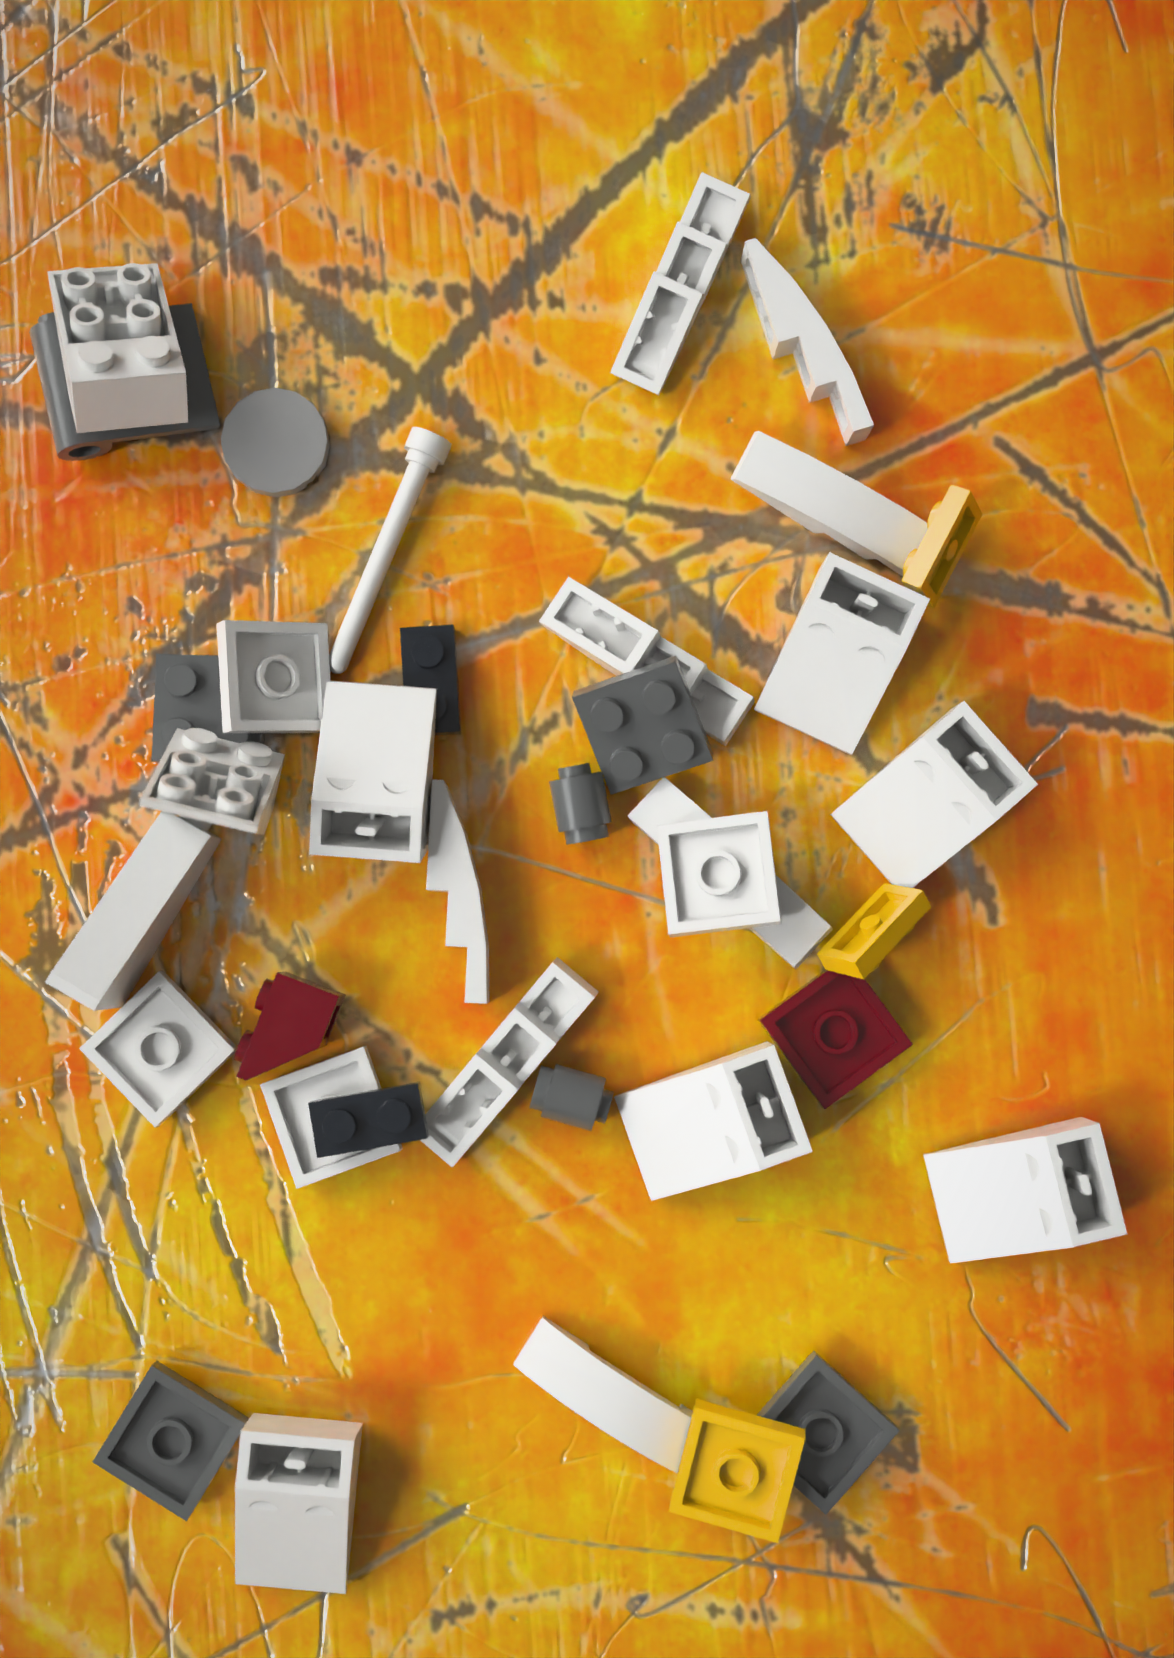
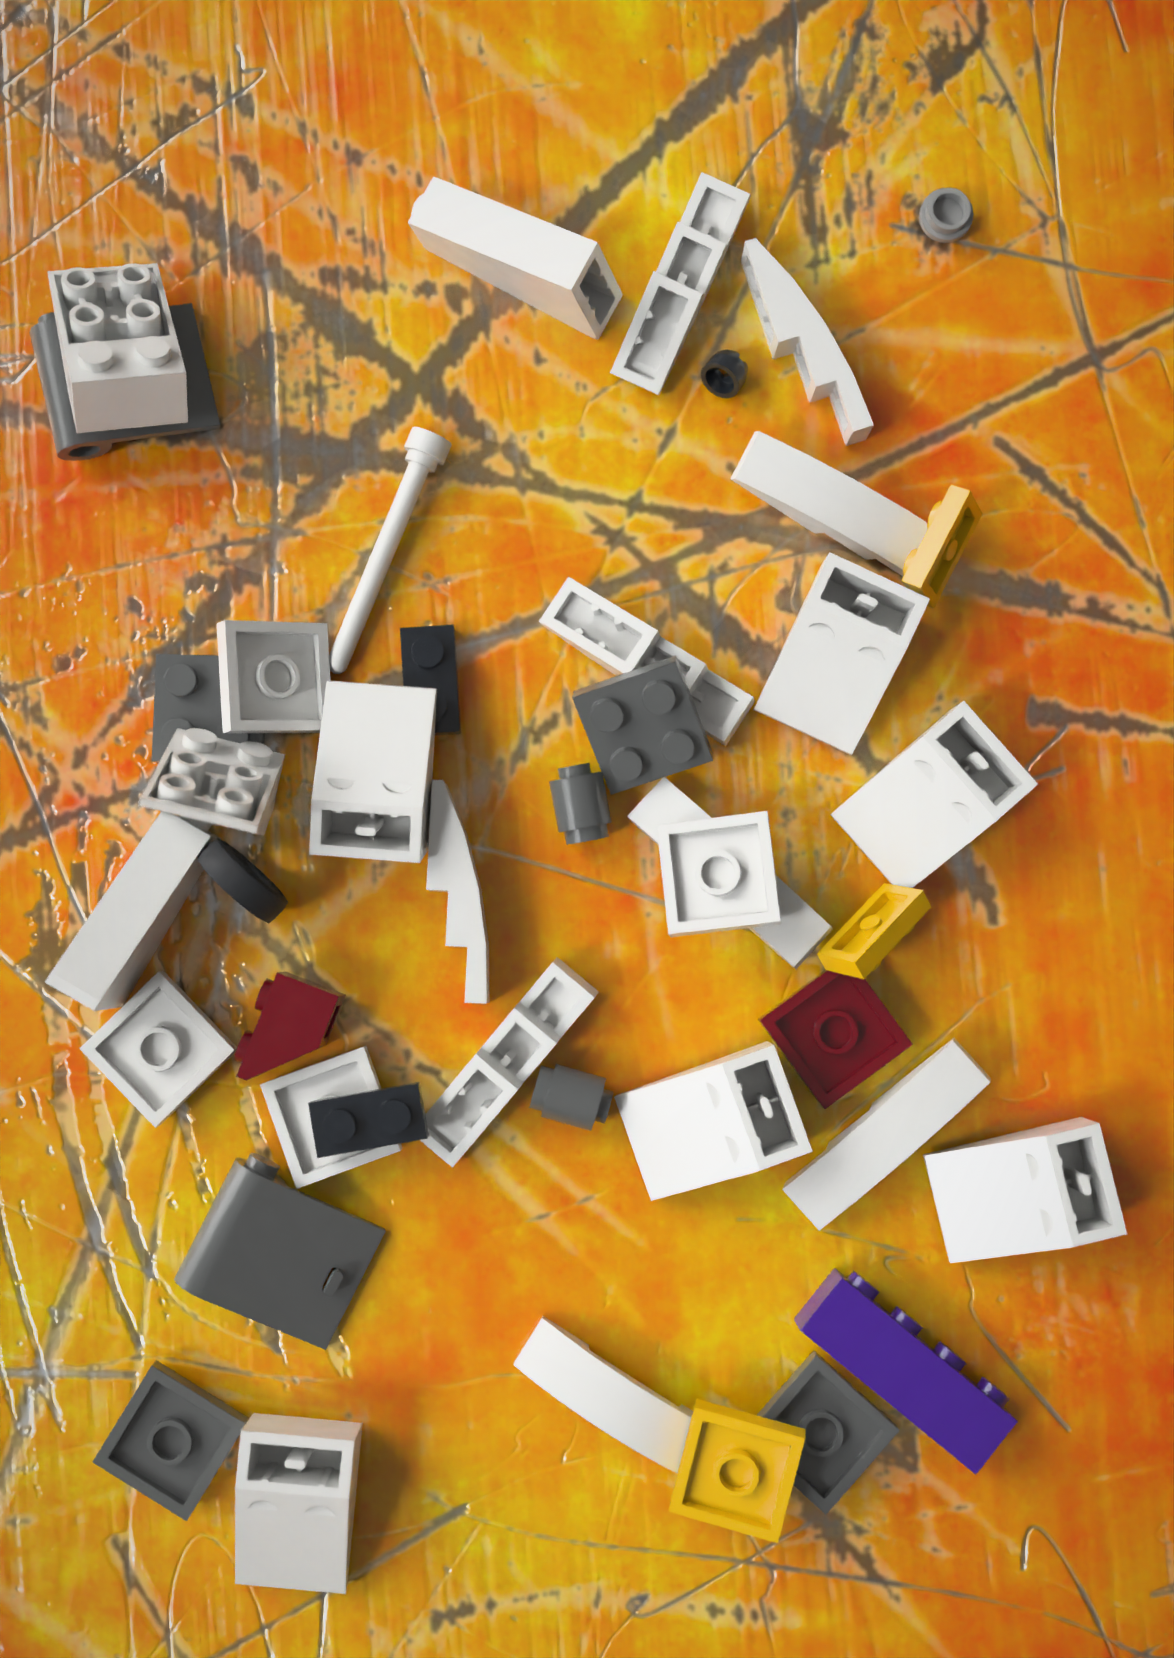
light grey tile [221,387,330,497] -> none
none -> dark grey door [174,1153,386,1350]
none -> black tyre [198,838,288,923]
none -> white slope [407,176,623,340]
none -> black hinge [701,349,748,398]
none -> white slope [782,1038,991,1231]
none -> dark purple brick [794,1268,1018,1474]
none -> light grey plate [919,188,973,243]

